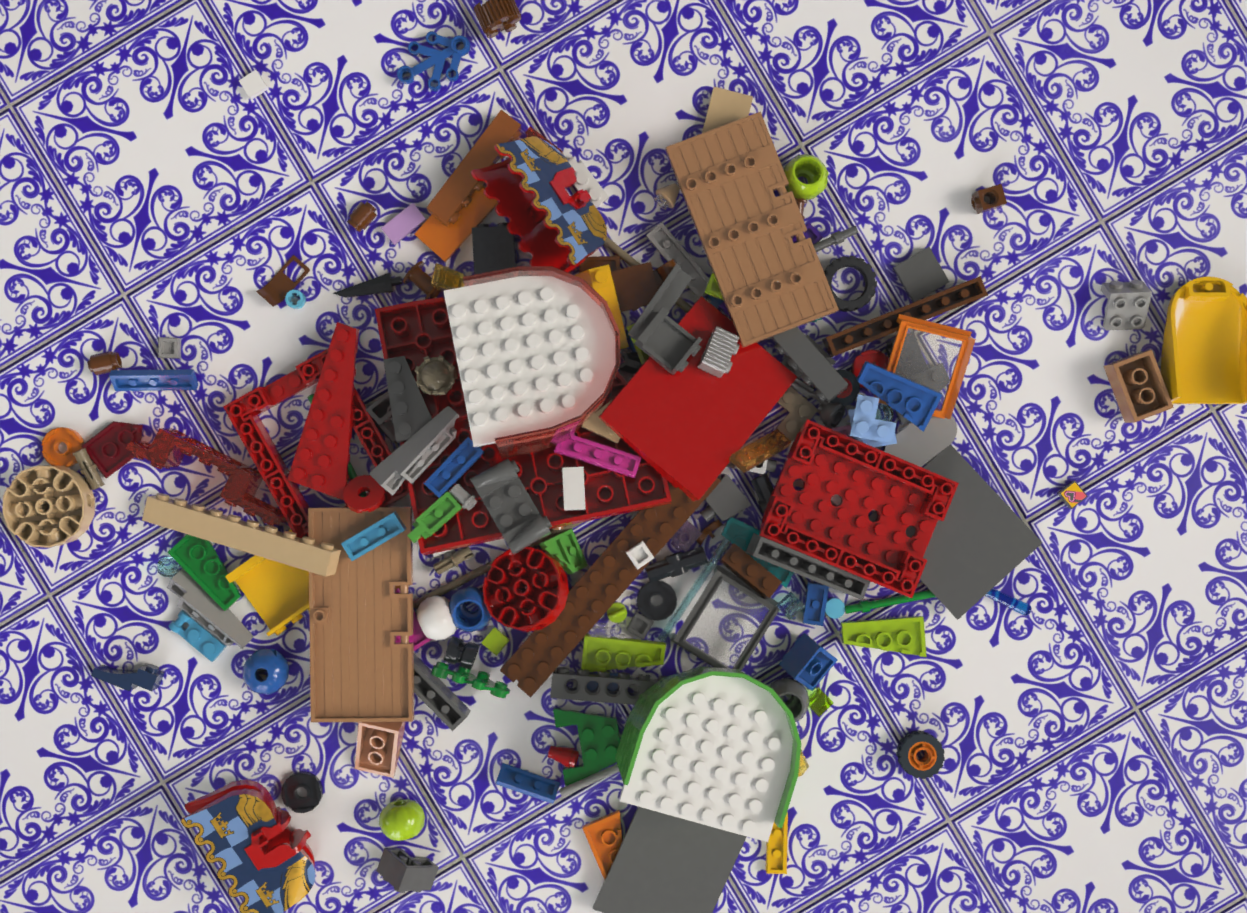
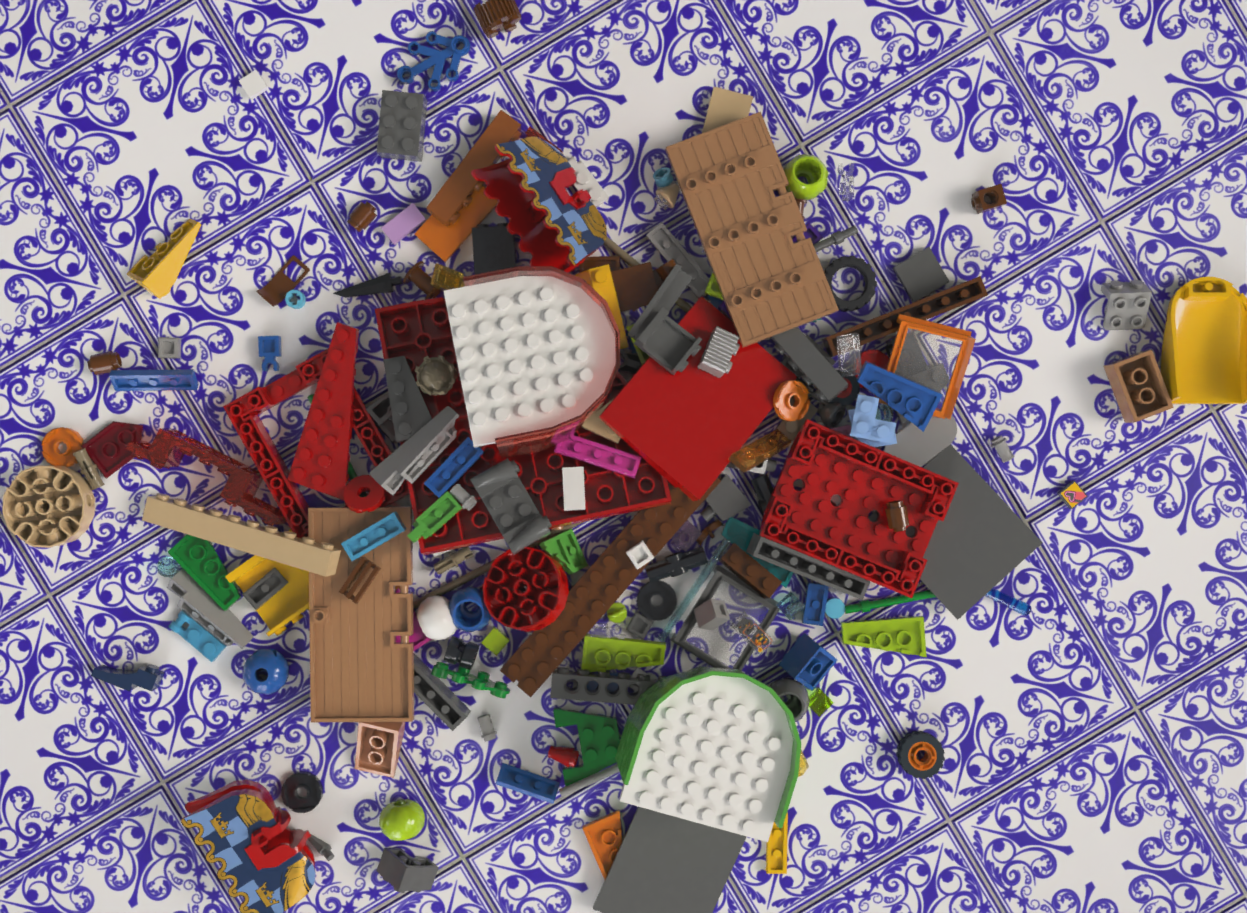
none -> yellow wedge [127,219,201,299]
none -> dark grey slope [242,567,288,611]
none -> blue plate [258,336,282,372]
none -> dark grey bar [308,834,334,861]
none -> reddish brown tile [339,557,381,604]
none -> dark grey brick [377,90,428,162]
none -> light grey pin [477,714,497,742]
none -> medium azure bush [653,167,673,187]
none -> light grey panel [694,599,730,630]
none -> tile [730,611,775,656]
none -> orange tile [773,380,810,421]
none -> clear plate [837,163,854,201]
none -> clear tile [837,333,861,378]
none -> reddish brown brick [885,500,910,532]
none -> light grey pin [991,435,1015,463]

